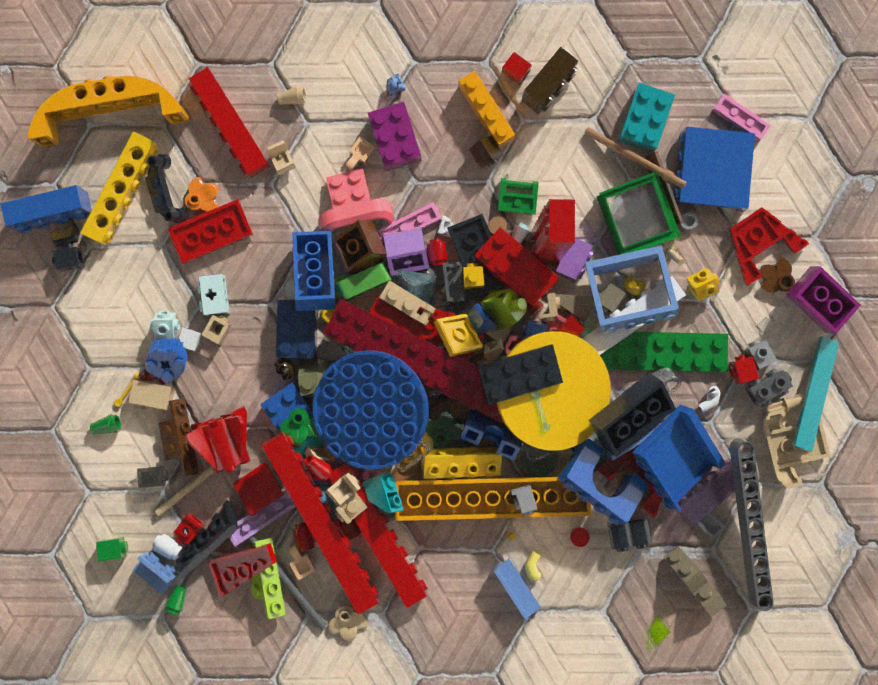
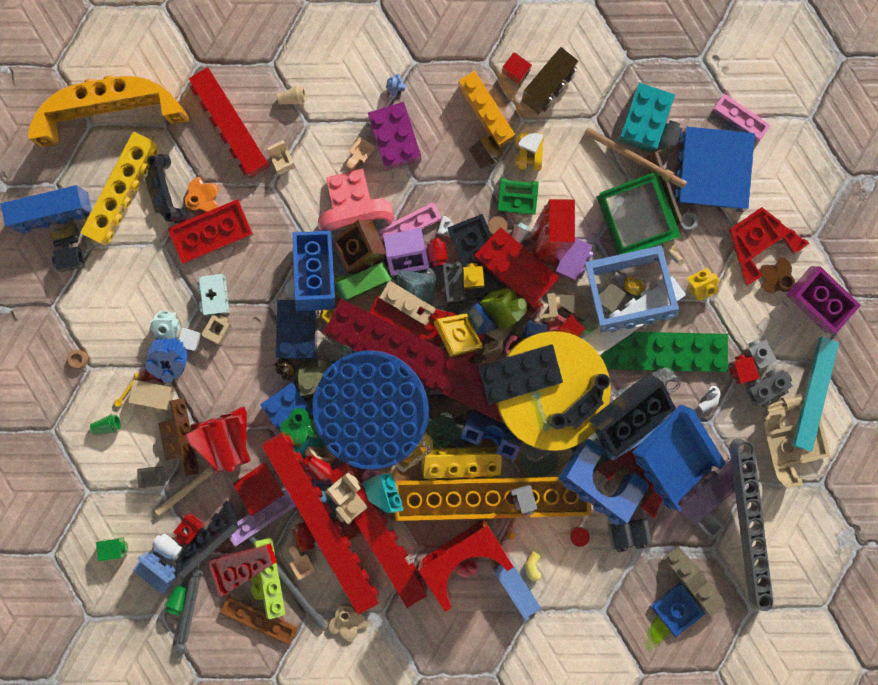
none -> medium nougat tile [67,350,88,369]
none -> dark grey wheel [173,563,203,658]
none -> dark orange tile [220,595,298,646]
none -> red piece [418,519,514,612]
none -> coral arm [453,562,479,577]
none -> yellow brick [515,132,543,171]
none -> white tile [518,133,543,154]
none -> black plate [547,374,610,429]
none -> blue tile [650,582,706,638]
none -> dark grey brick [659,120,683,150]

